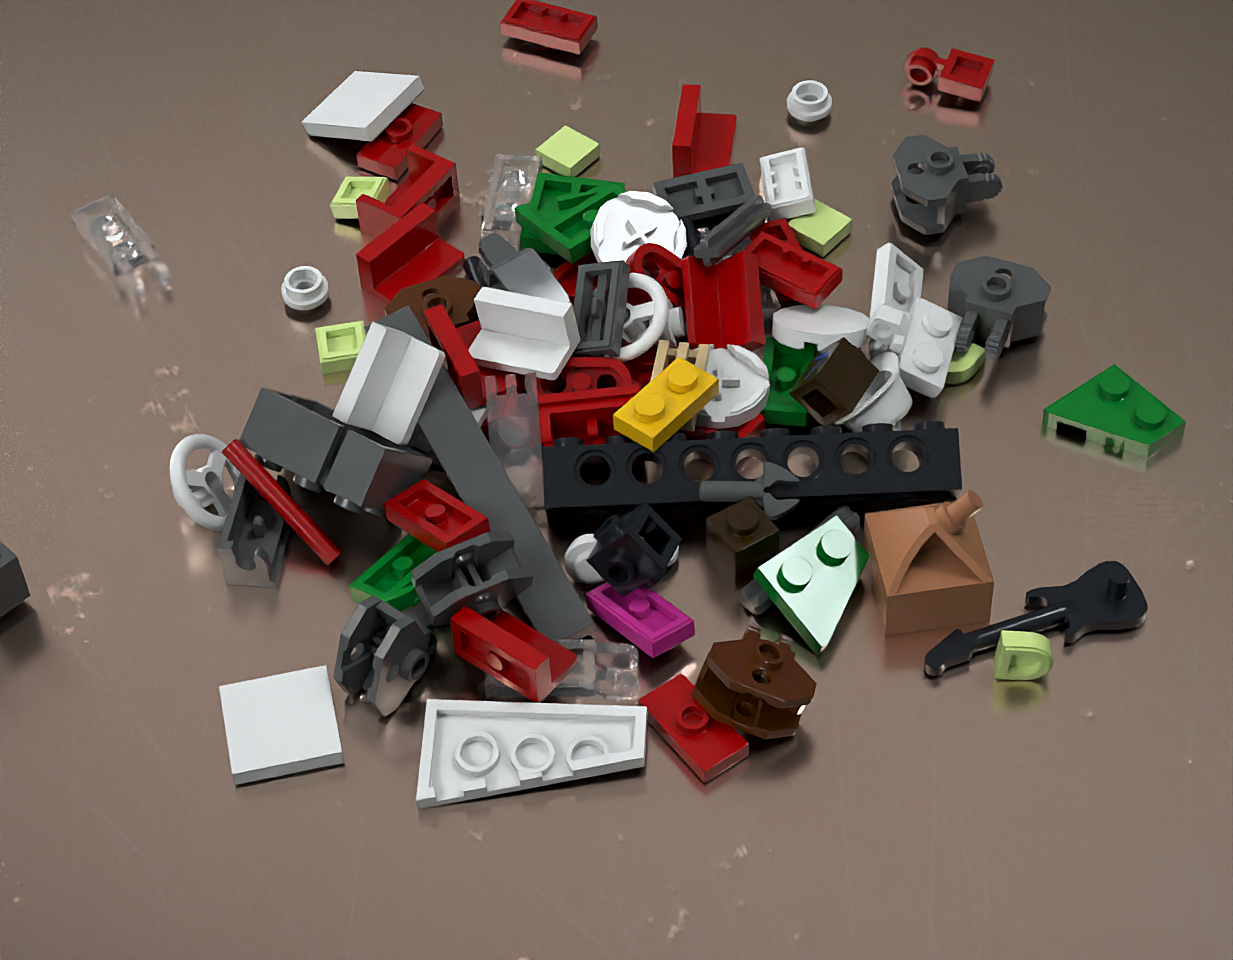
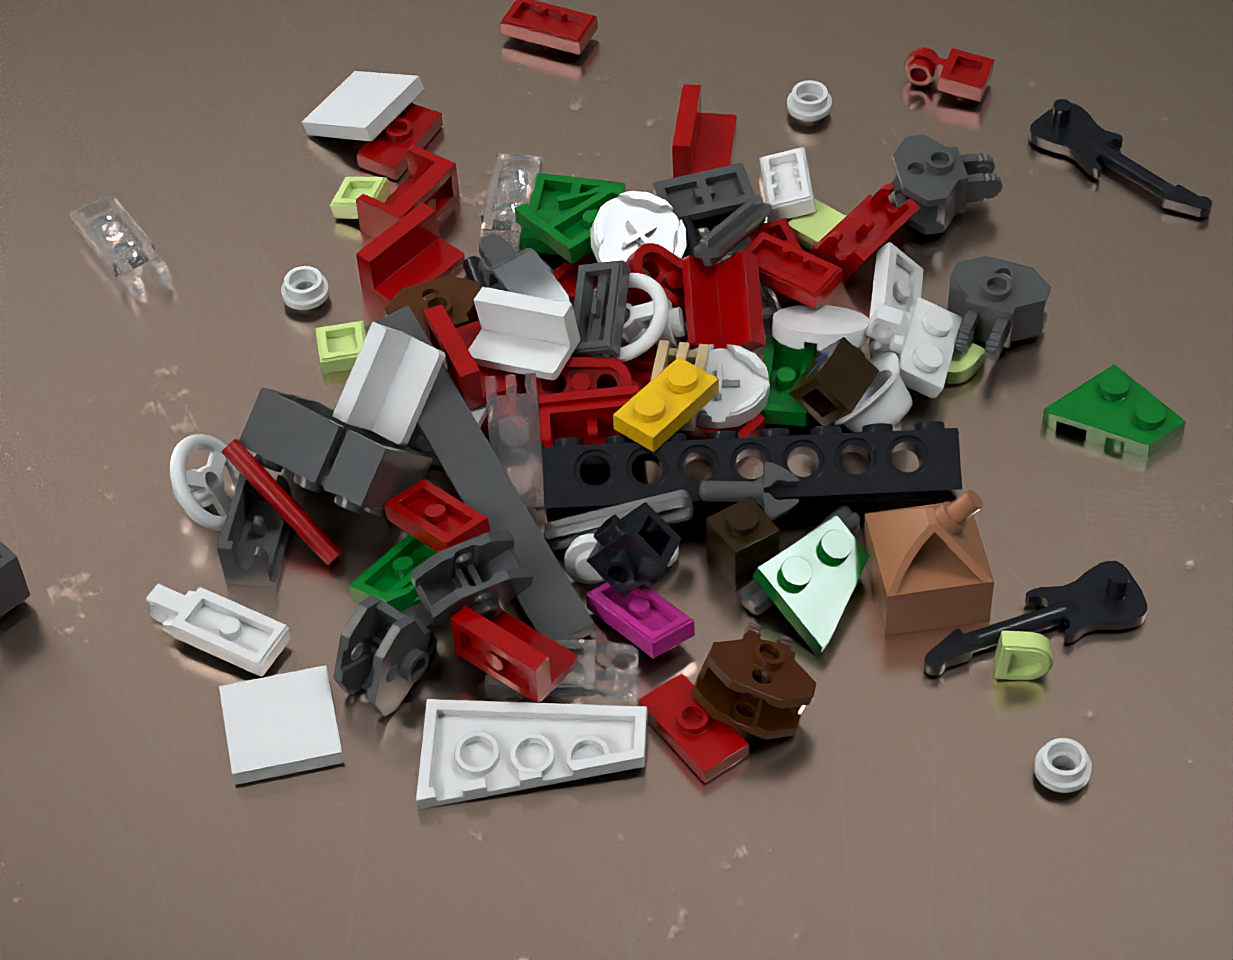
yellowish green tile [535,125,600,177] -> none
none -> white hinge [146,584,291,677]
none -> dark grey axle [543,489,694,552]
none -> red hinge [810,184,921,284]
none -> black piece [1029,99,1212,217]
none -> white plate [1034,738,1092,793]

